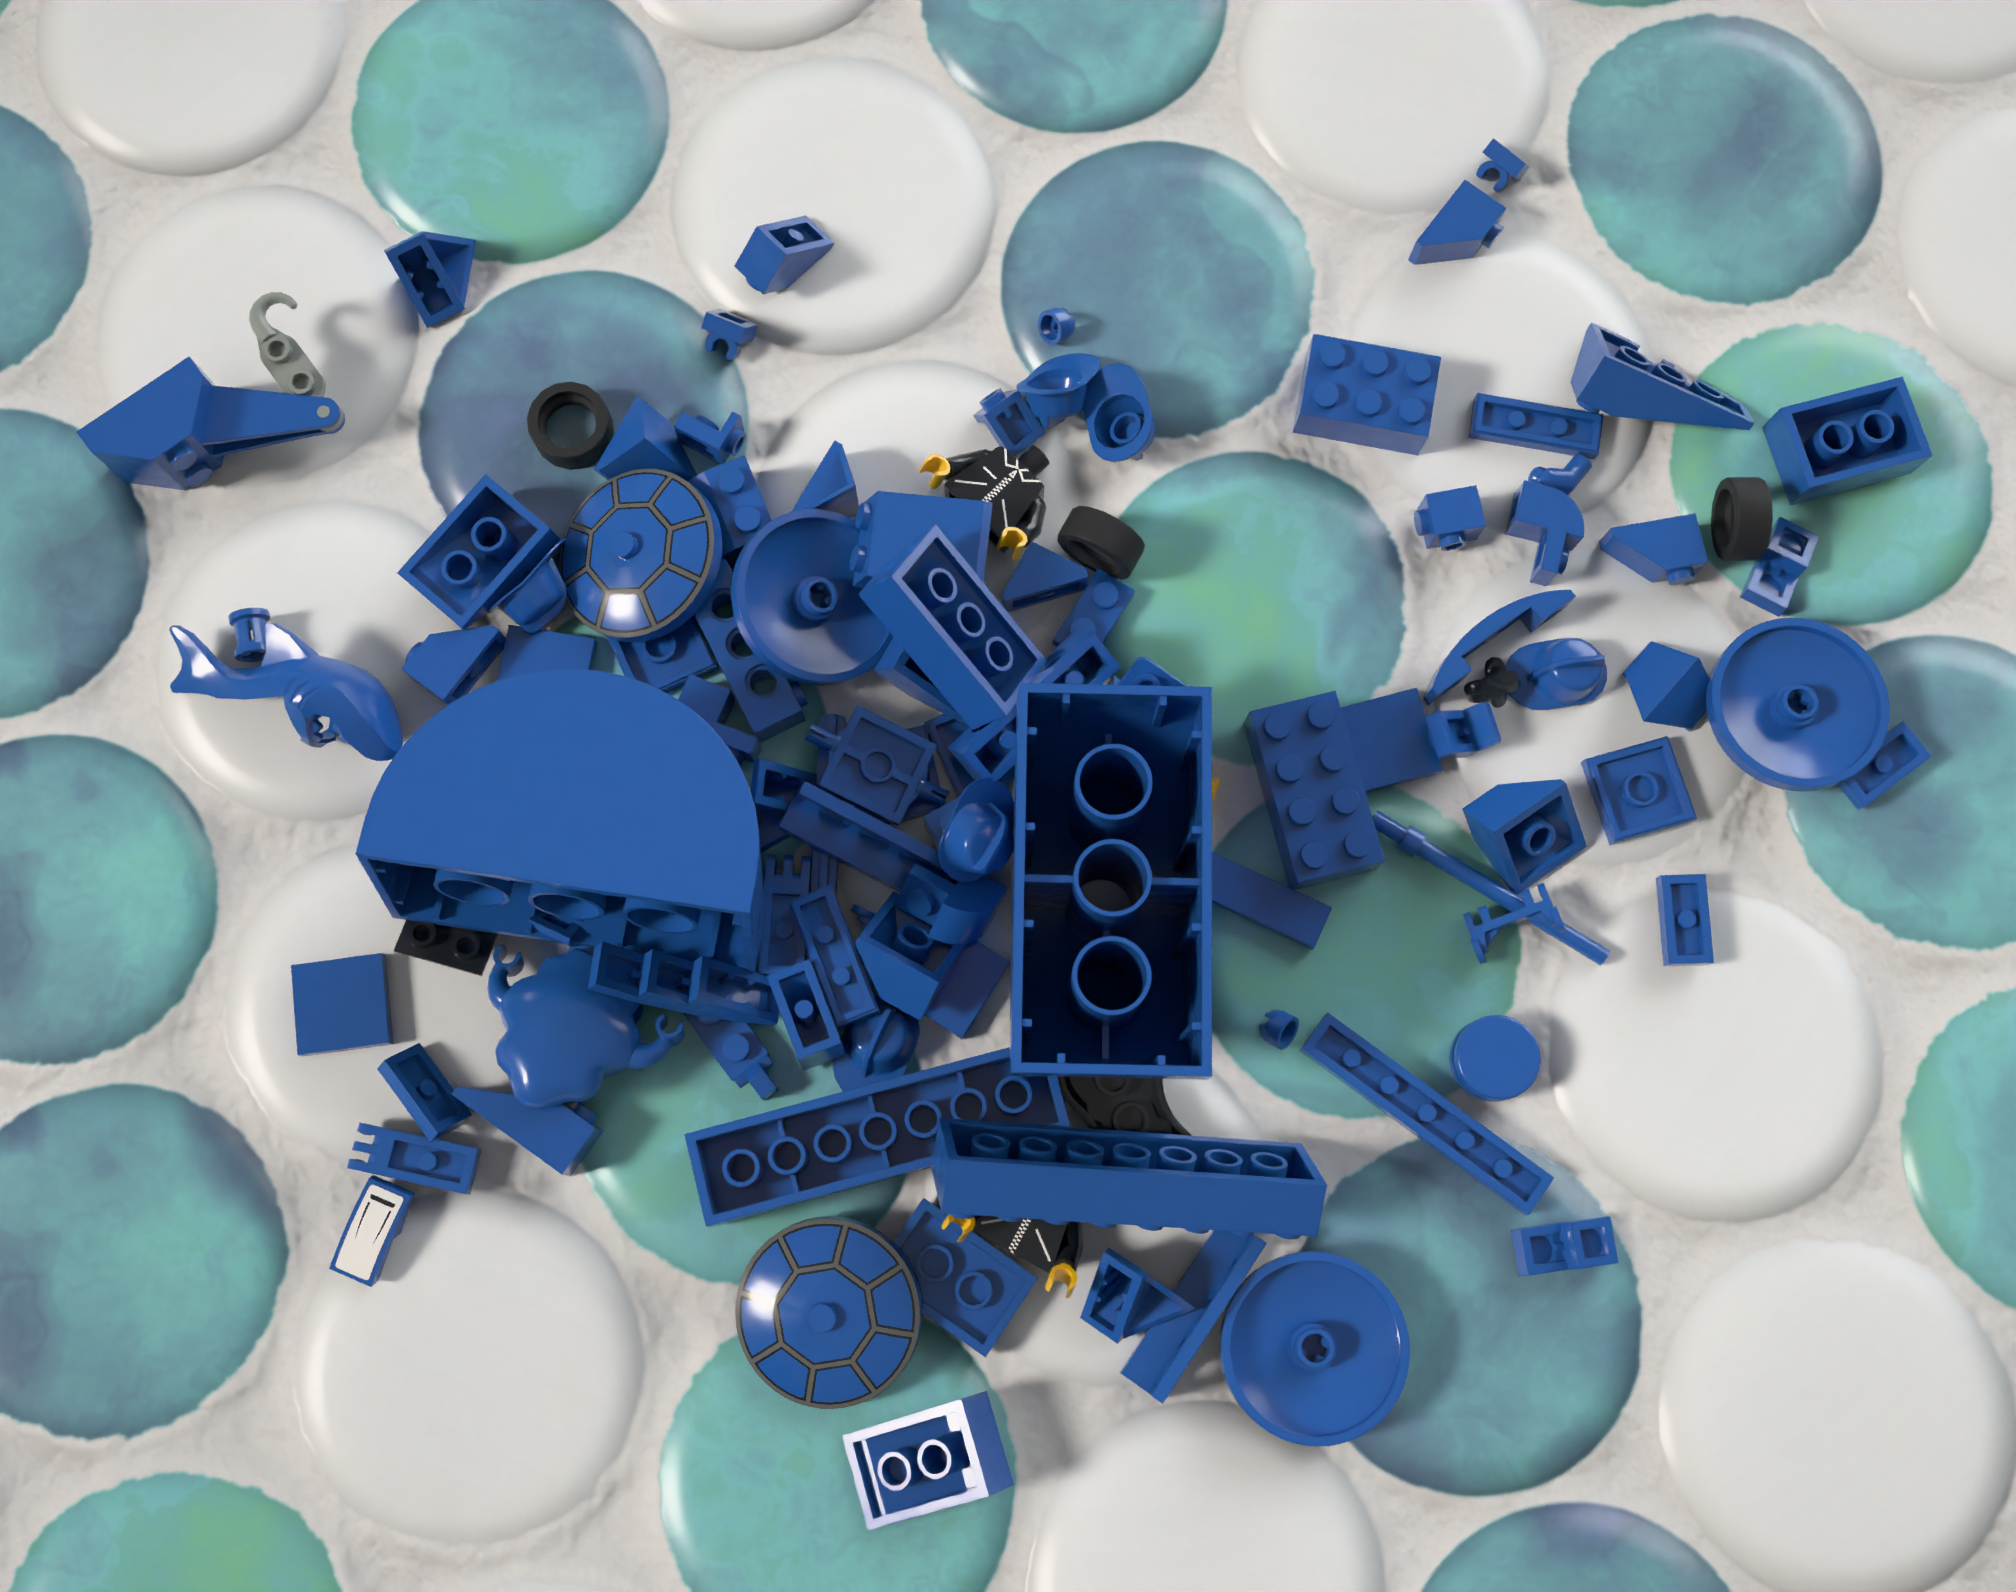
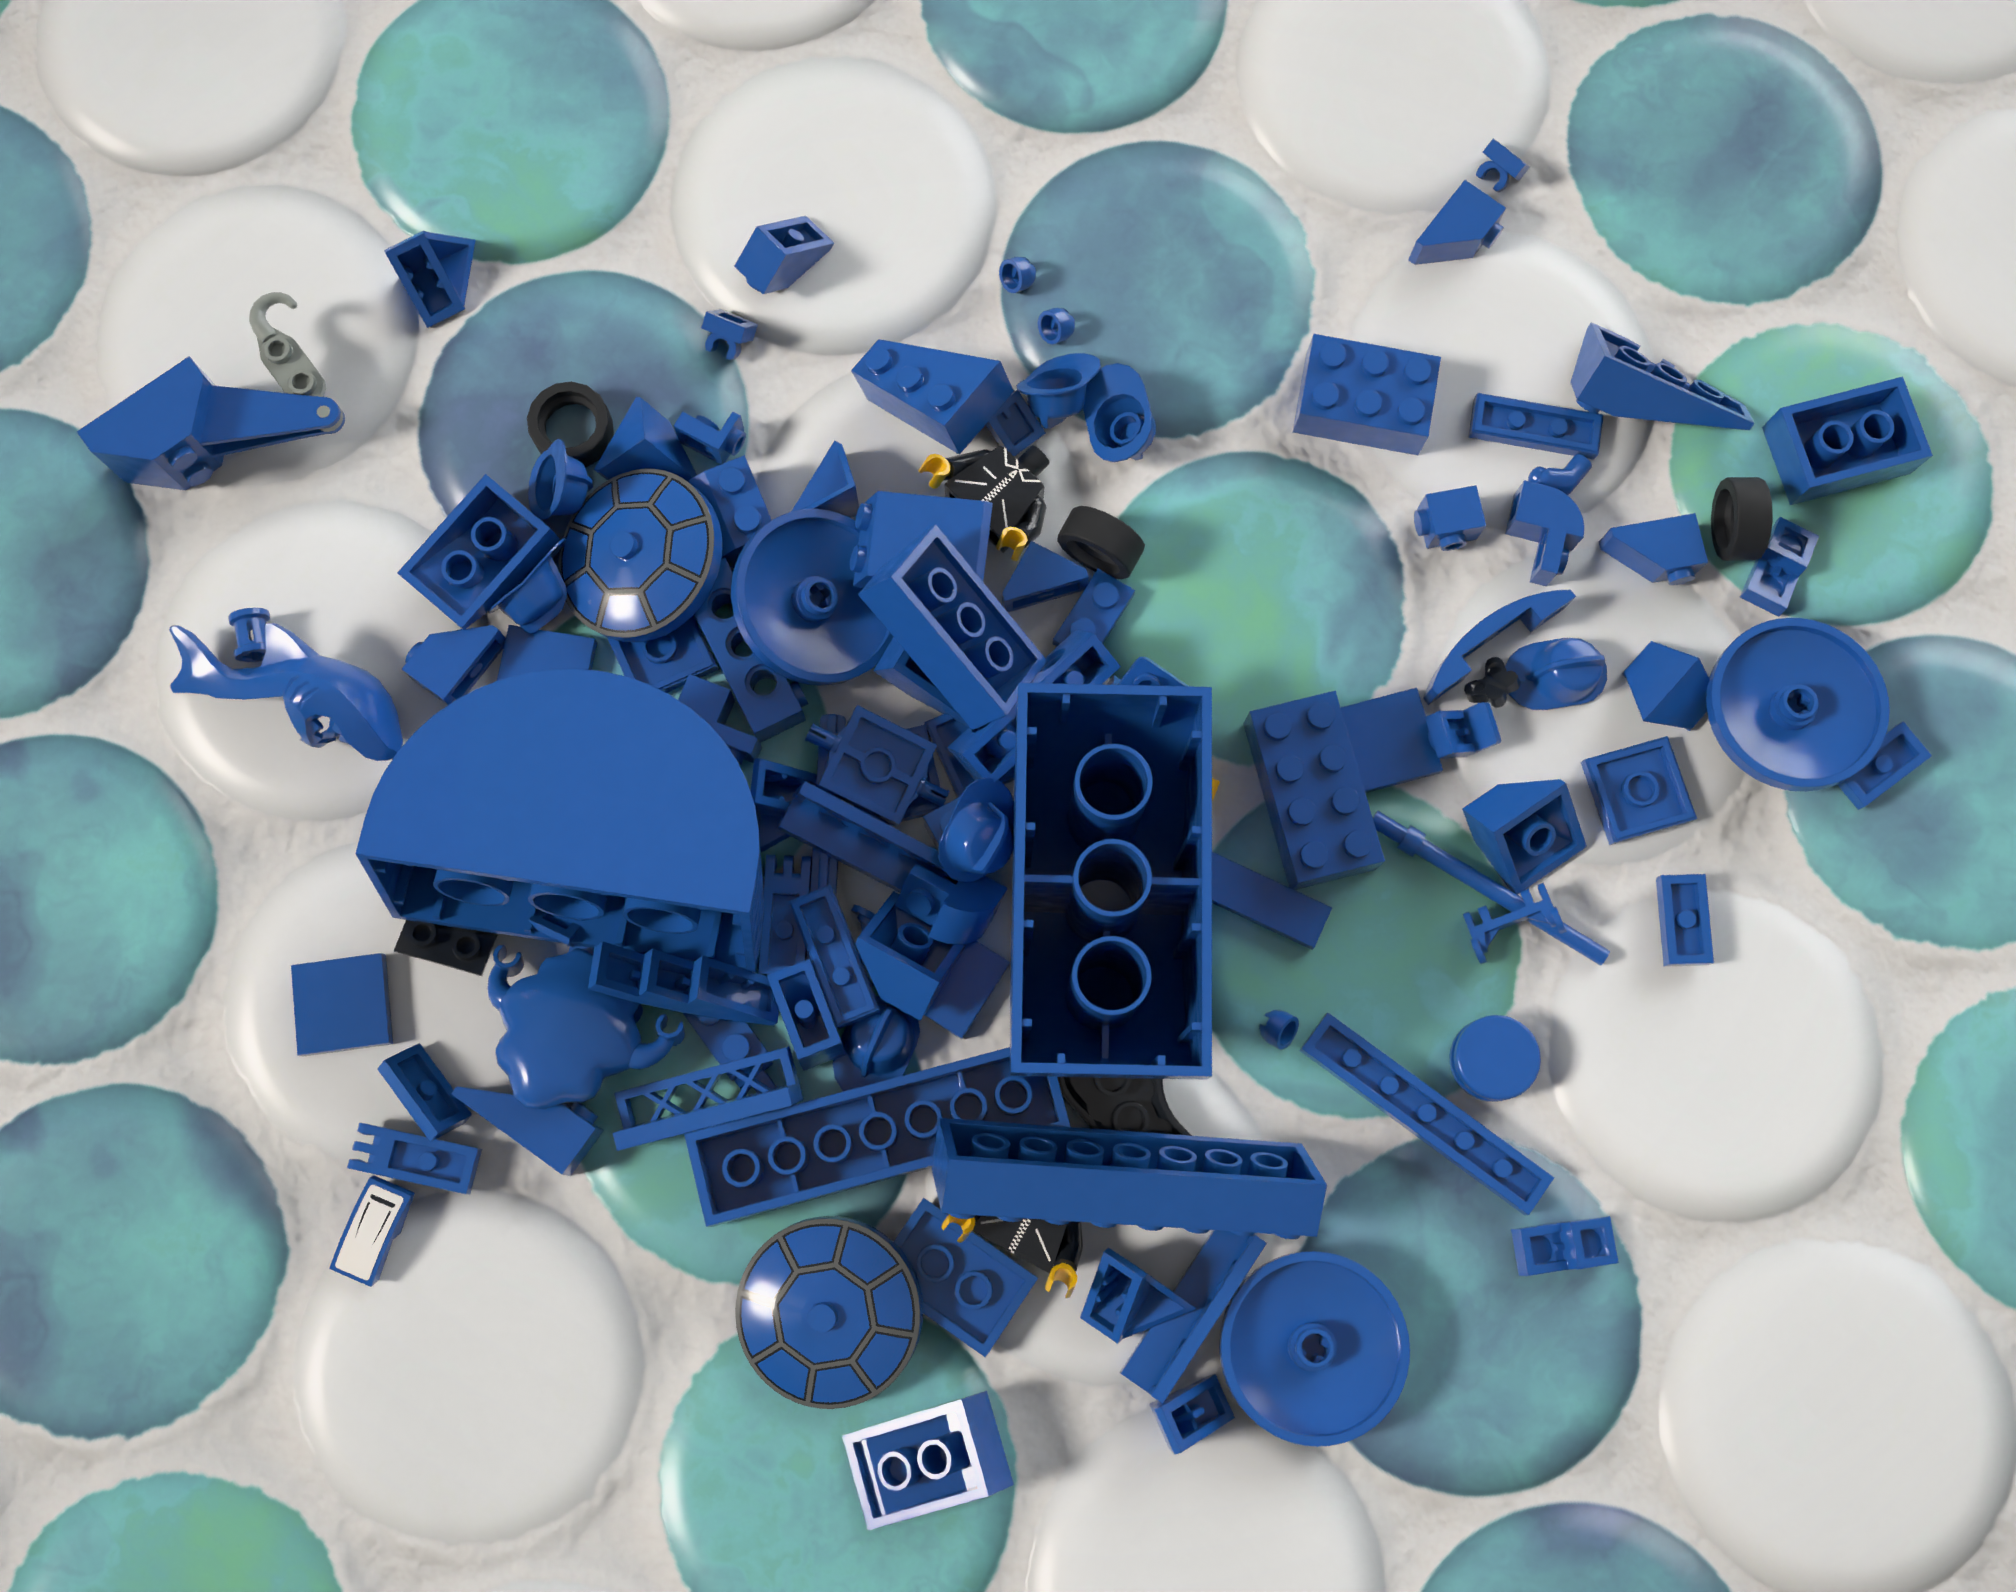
none -> blue piece [528,439,593,520]
none -> blue fence [613,1046,804,1151]
none -> blue wedge [851,339,1014,455]
none -> blue hinge [999,257,1036,293]
none -> blue slope [1149,1374,1235,1455]

